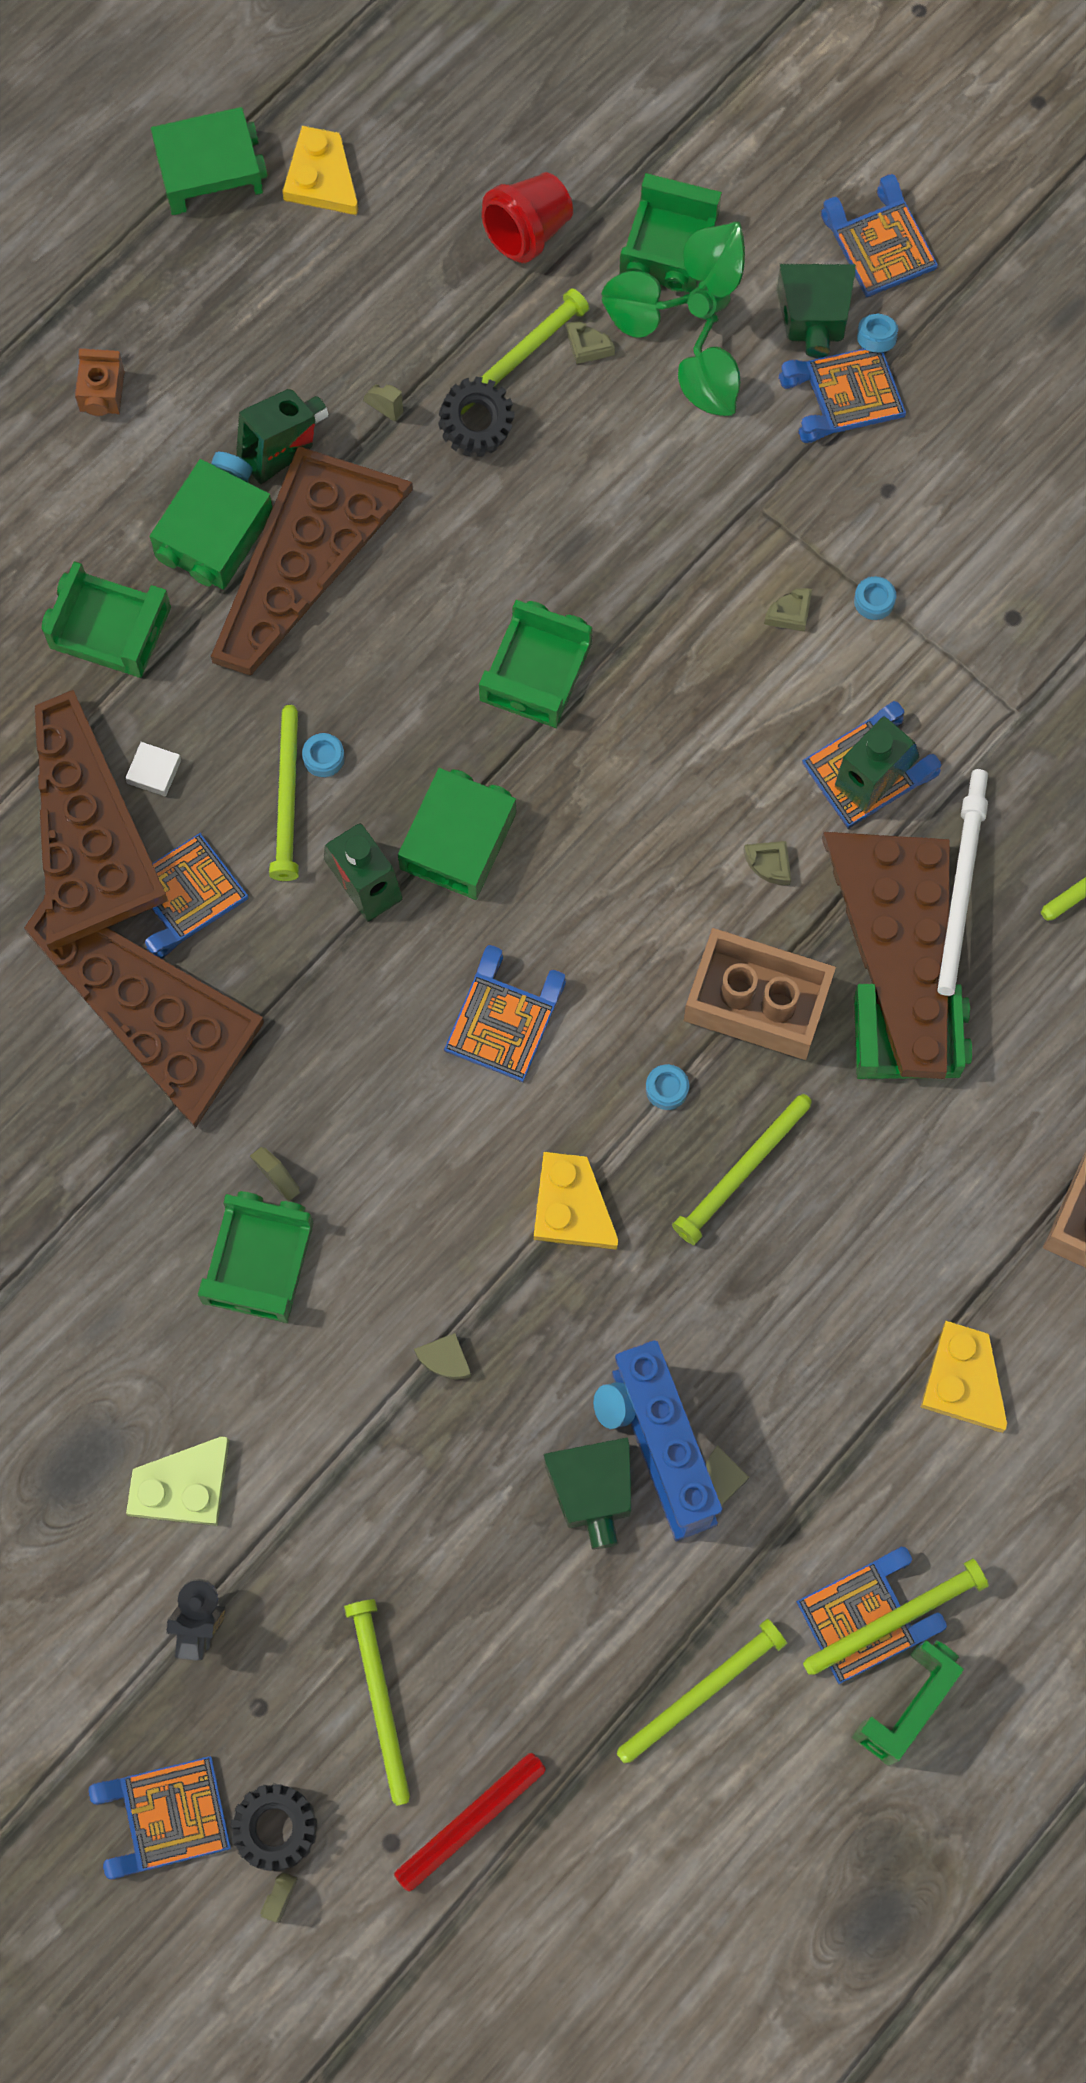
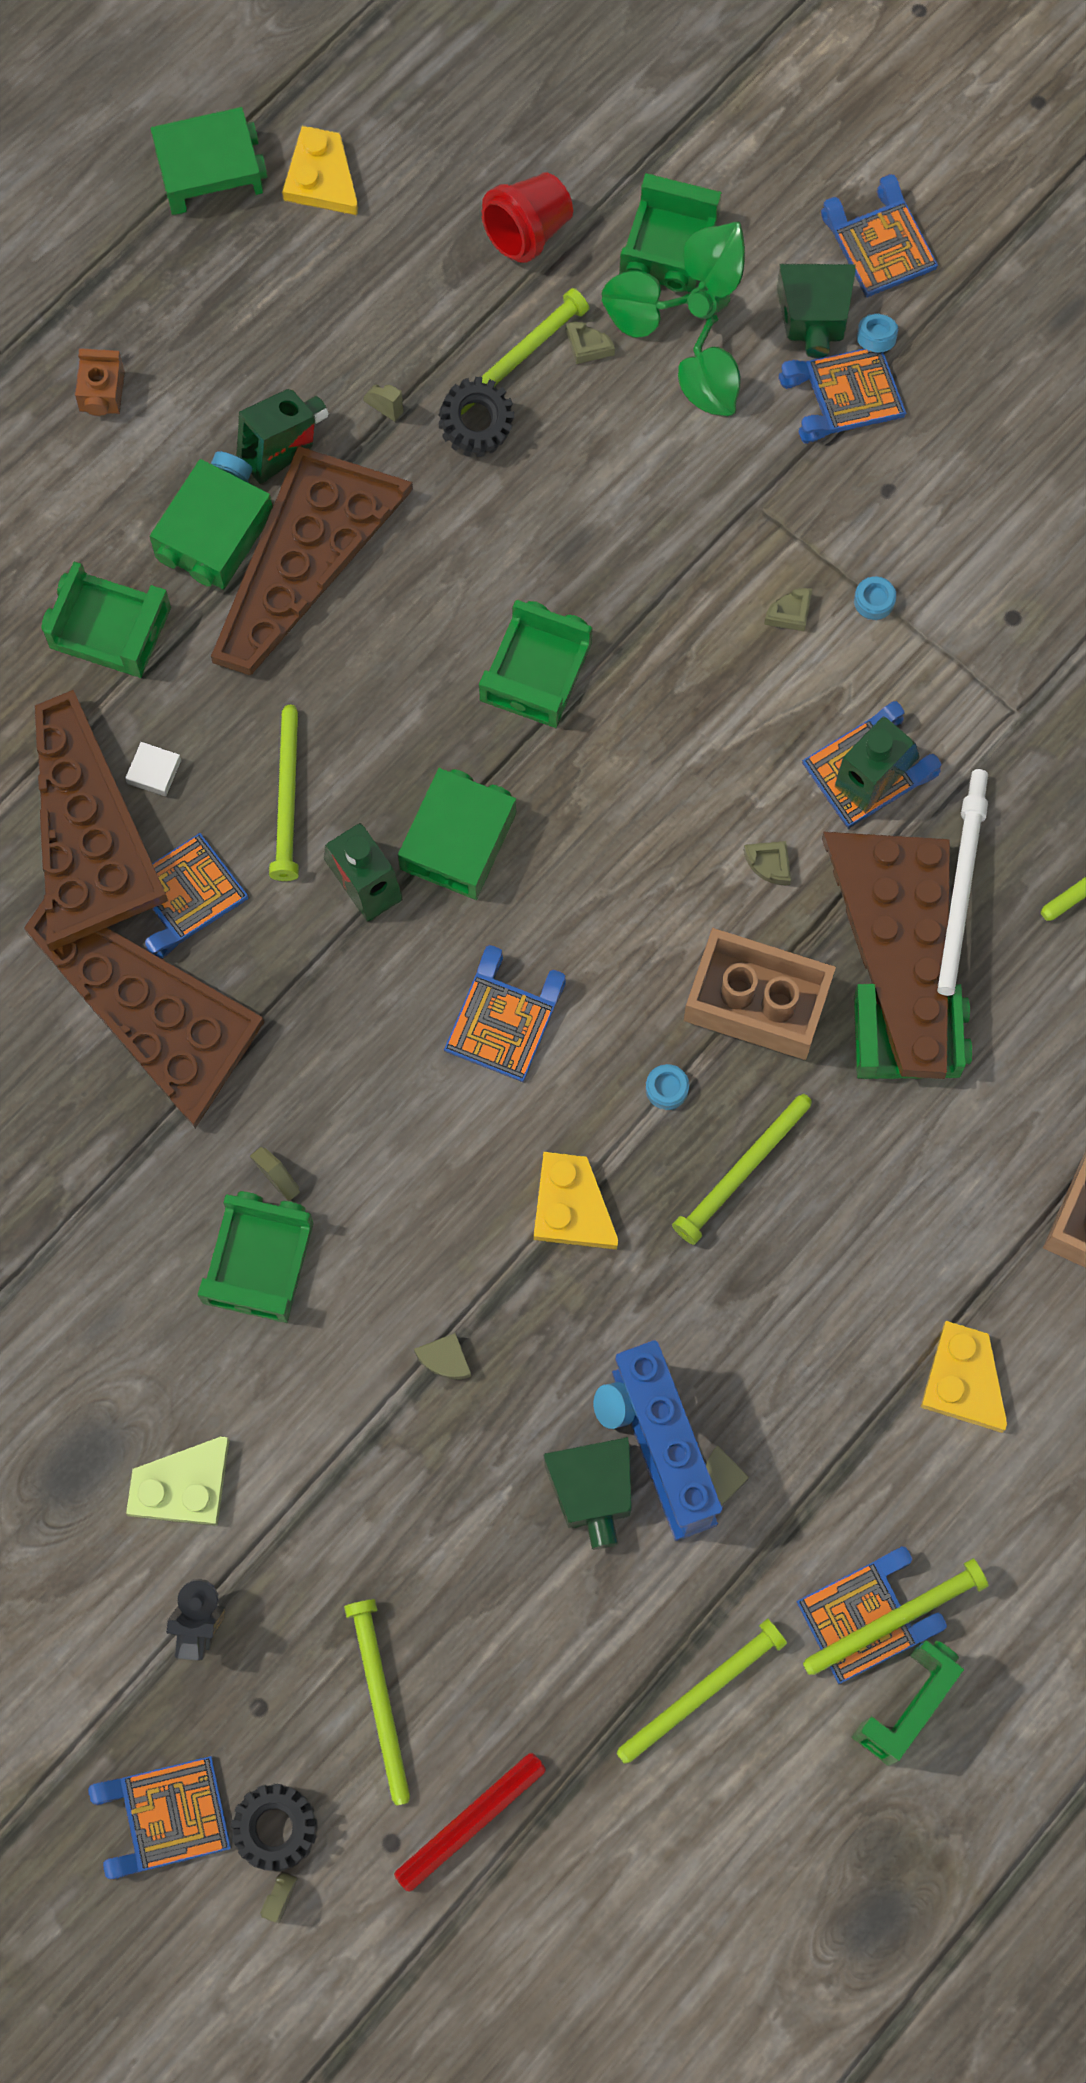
dark azure tile [302,733,345,777] -> none

